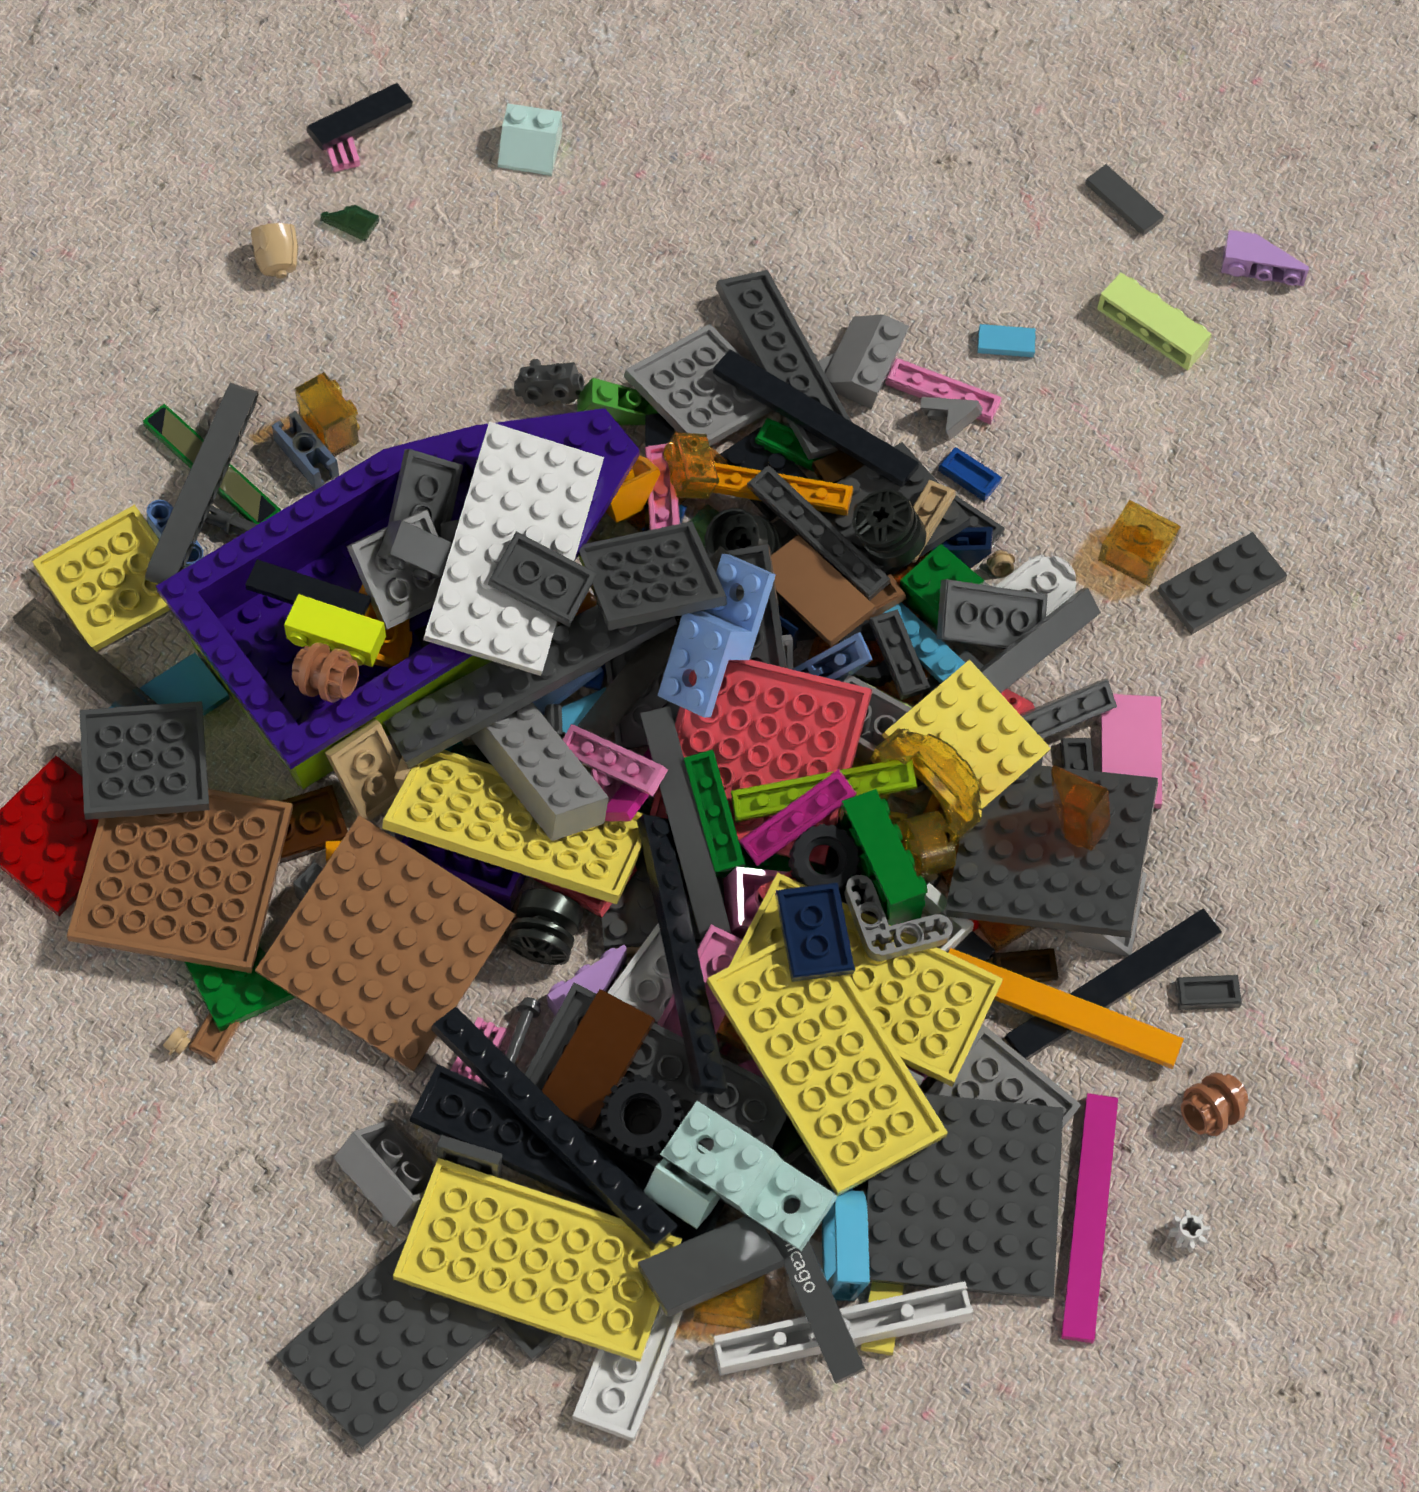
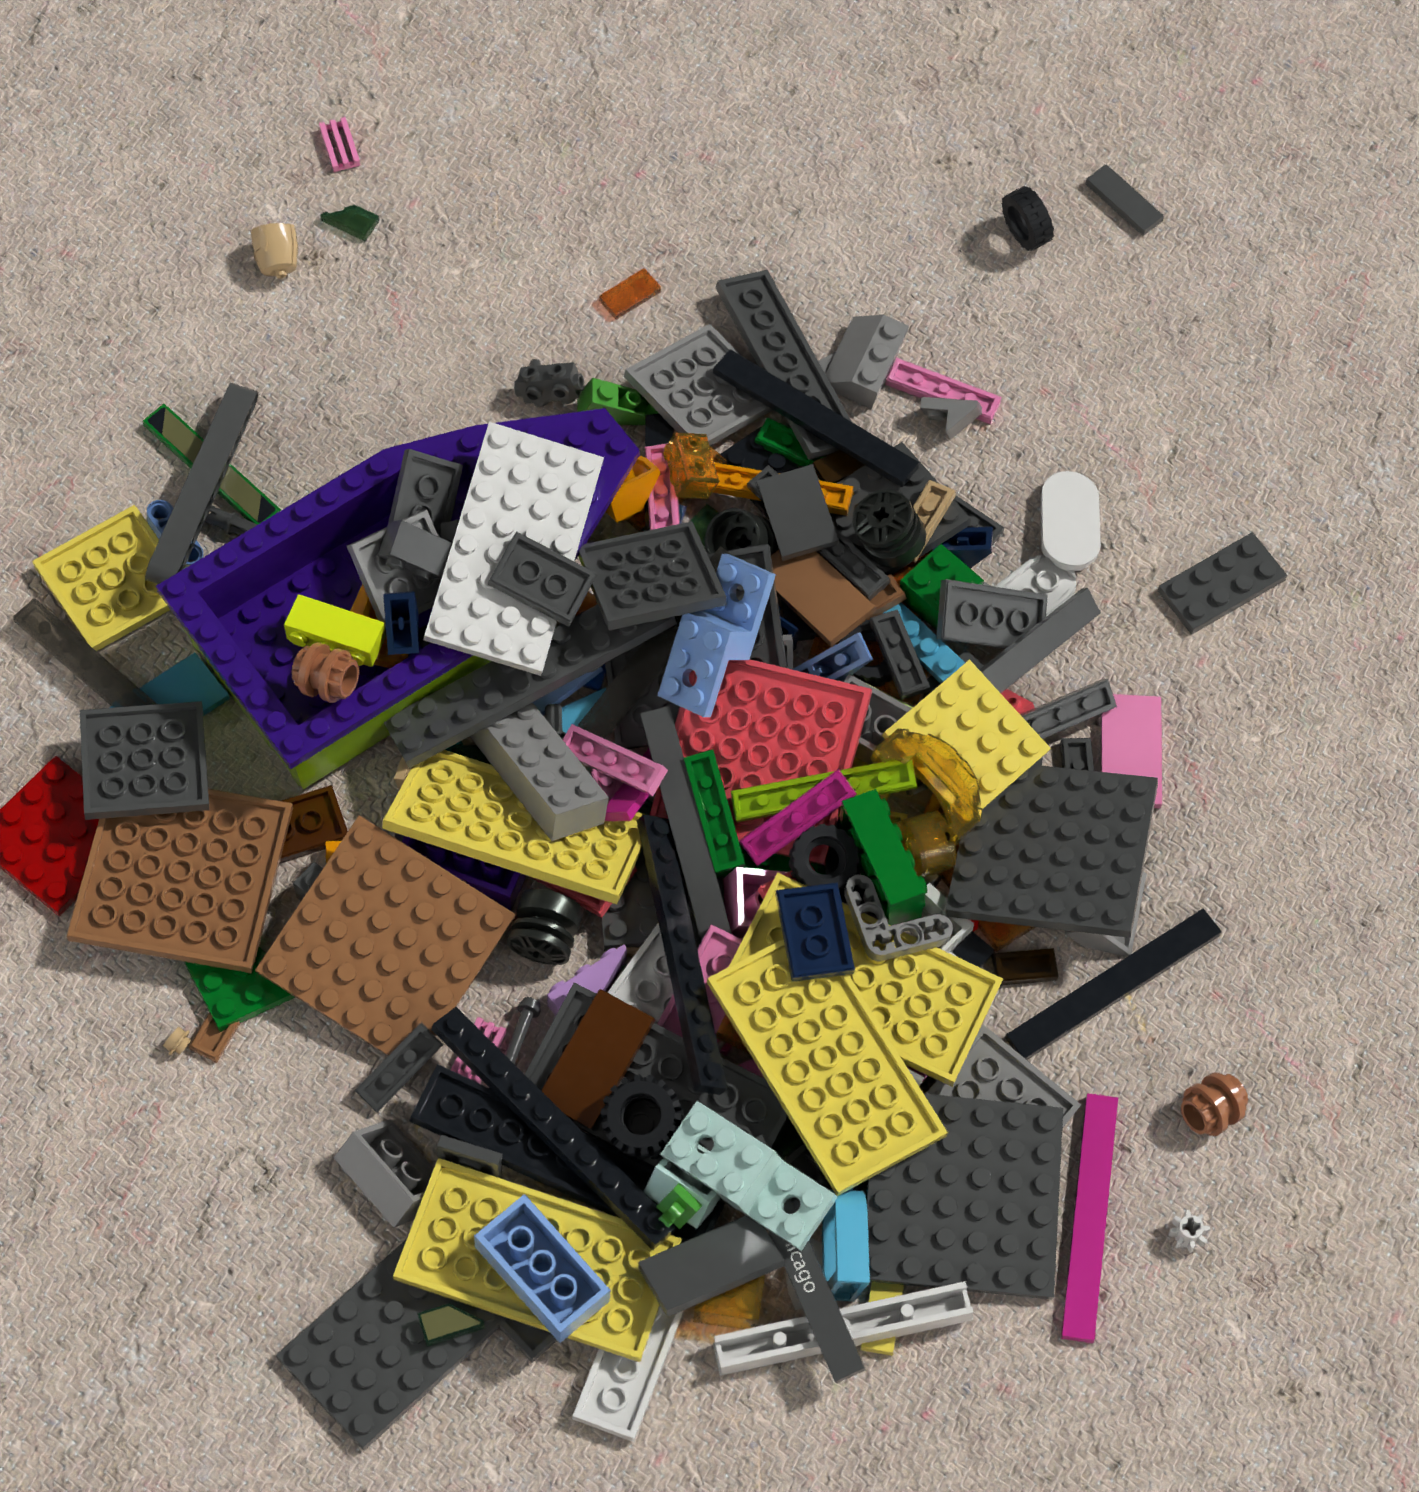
black tile [245,559,371,616] -> none
sand blue piece [272,411,339,490] -> none
clear yellow brick [295,372,360,457] -> none
black tile [306,83,413,151] -> none
tan plate [325,718,400,821] -> none
light aqua slope [498,103,562,176] -> none
blue tile [938,447,1002,502] -> none
light orange tile [948,948,1184,1069] -> none
medium azure tile [978,324,1036,357] -> none
tan plate [987,550,1015,577] -> none
clear orange slope [1051,765,1110,851] -> none
yellowish green brick [1097,272,1212,371] -> none
clear yellow brick [1098,500,1181,587] -> none
dark grey tile [1175,975,1242,1010] -> none
lavender slope [1221,230,1309,286] -> none
none -> dark grey tile [355,1022,444,1113]
none -> dark blue slope [383,591,419,655]
none -> olive tile [417,1303,485,1347]
none -> light blue brick [474,1194,611,1343]
none -> clear orange tile [599,268,661,320]
none -> bright green tile [656,1183,702,1229]
none -> dark grey tile [757,464,839,561]
none -> black tyre [1001,186,1054,251]
none -> white tile [1040,471,1101,571]

